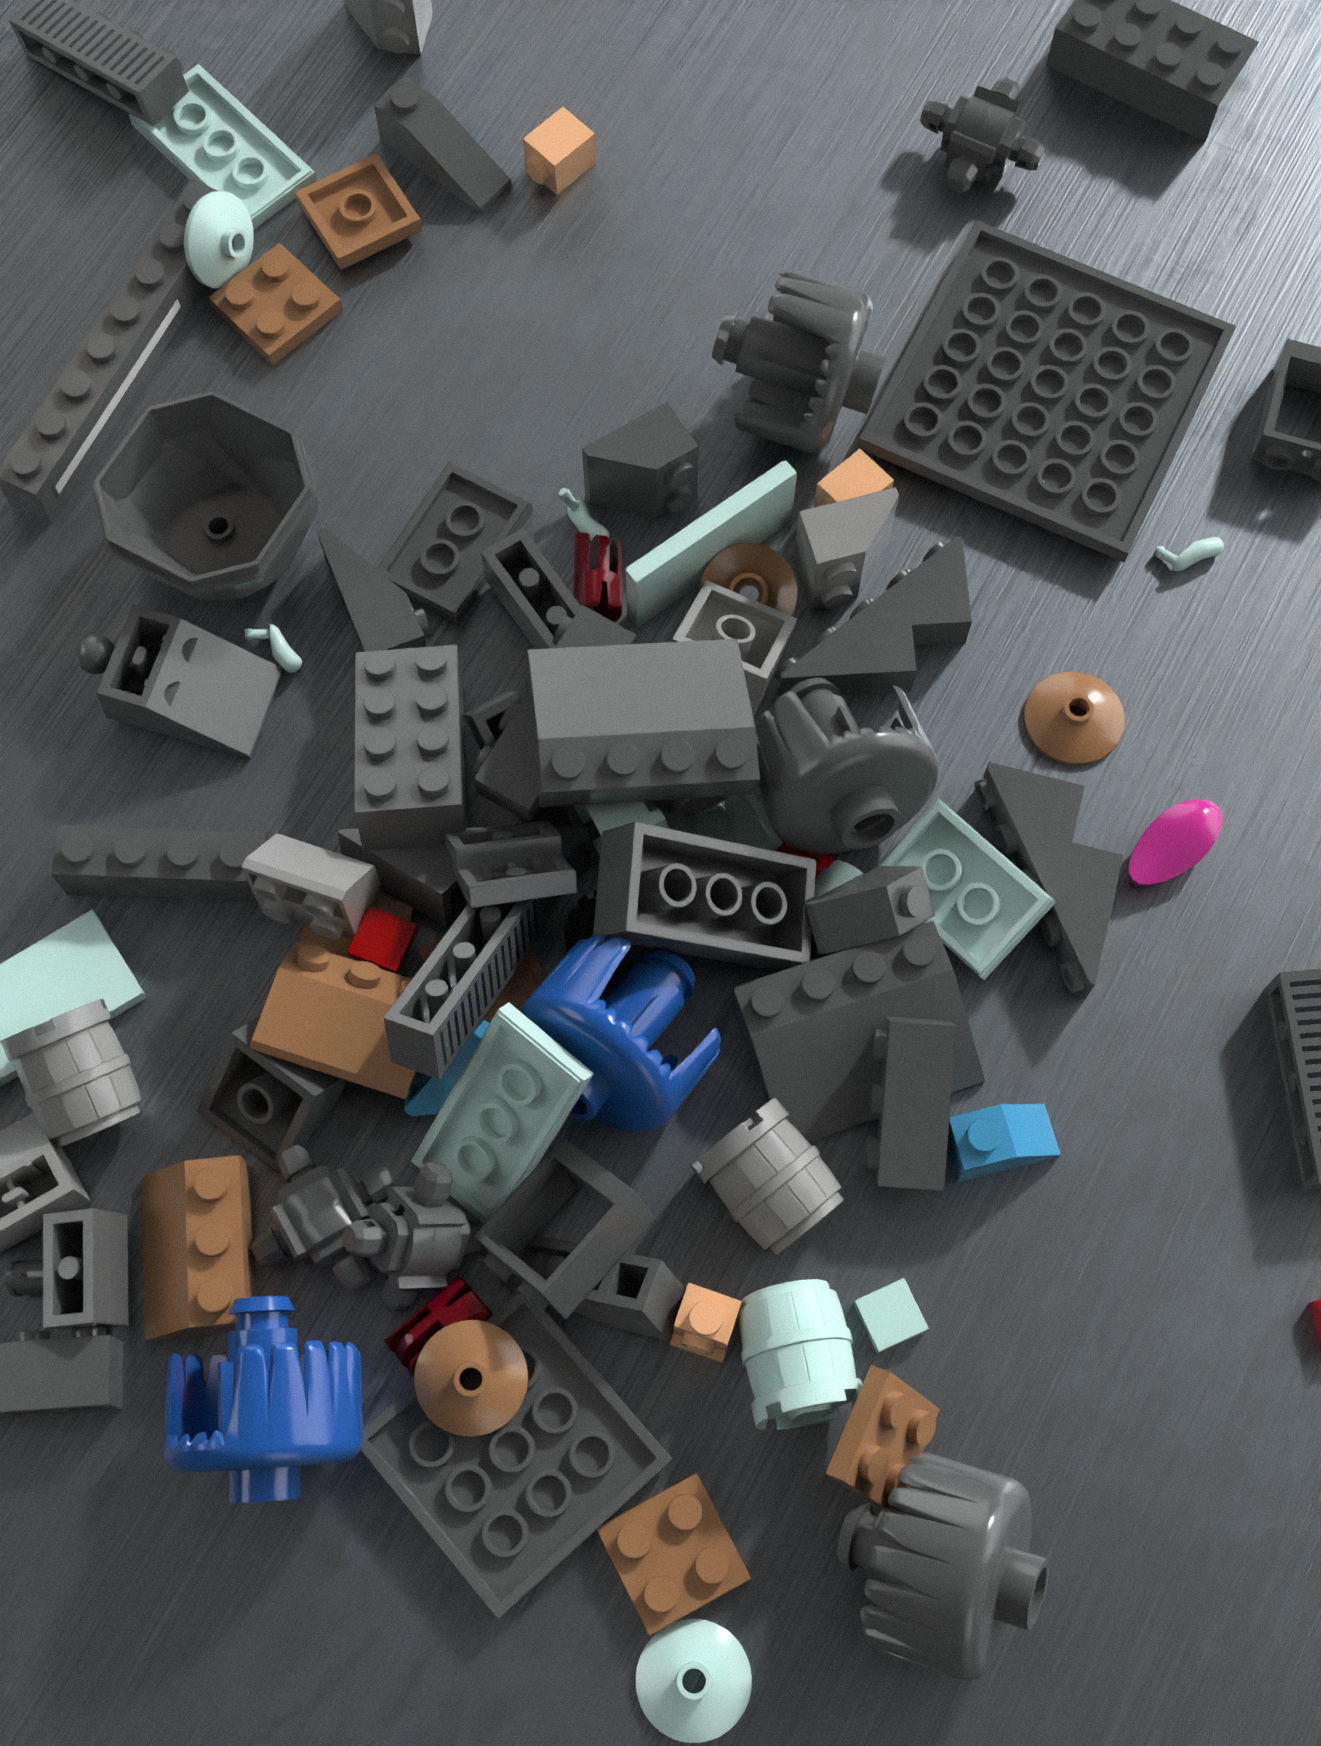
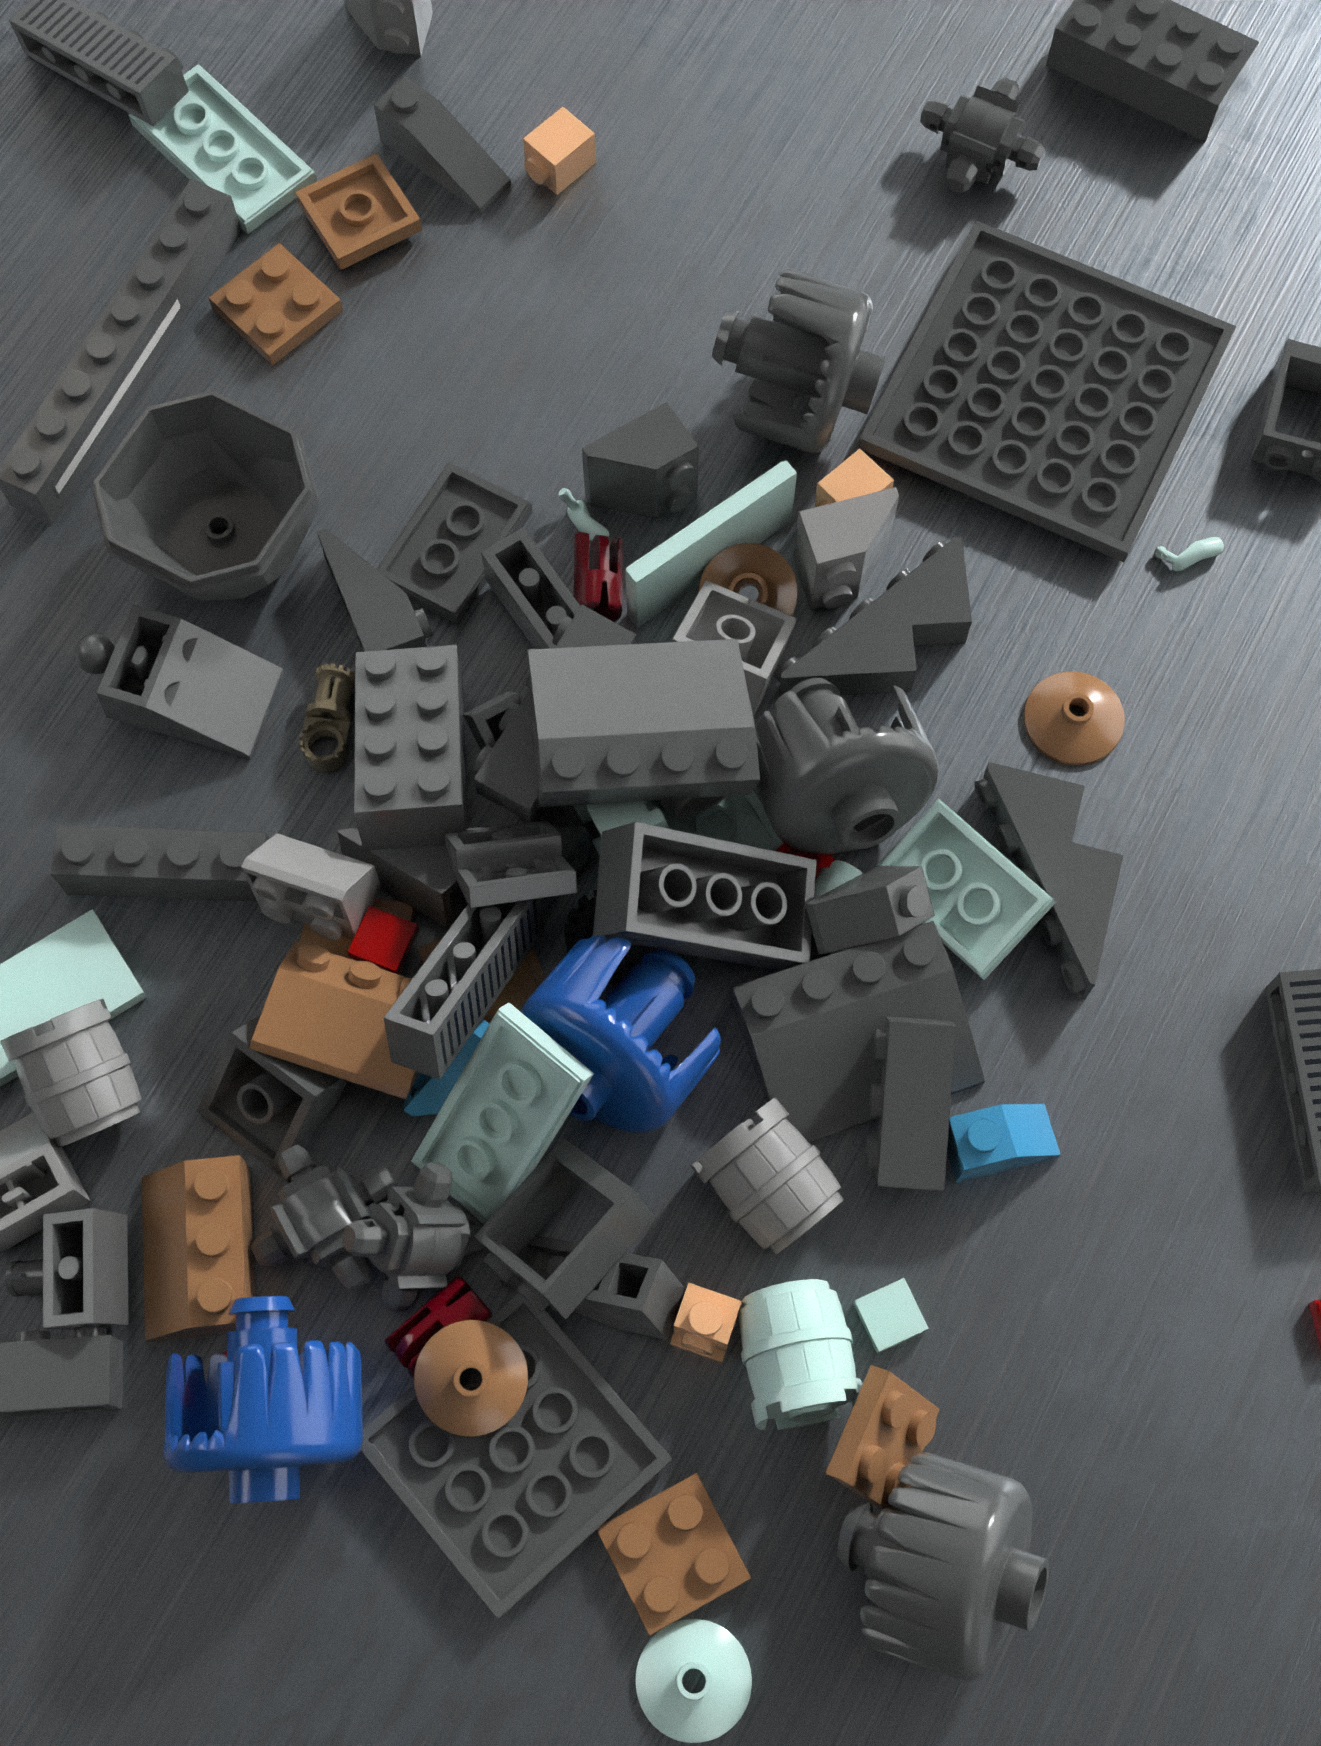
light aqua dish [184,191,254,289] -> none
light aqua piece [244,624,302,673] -> none
dark pink arm [1129,799,1223,887] -> none
none -> dark tan connector [300,663,355,772]

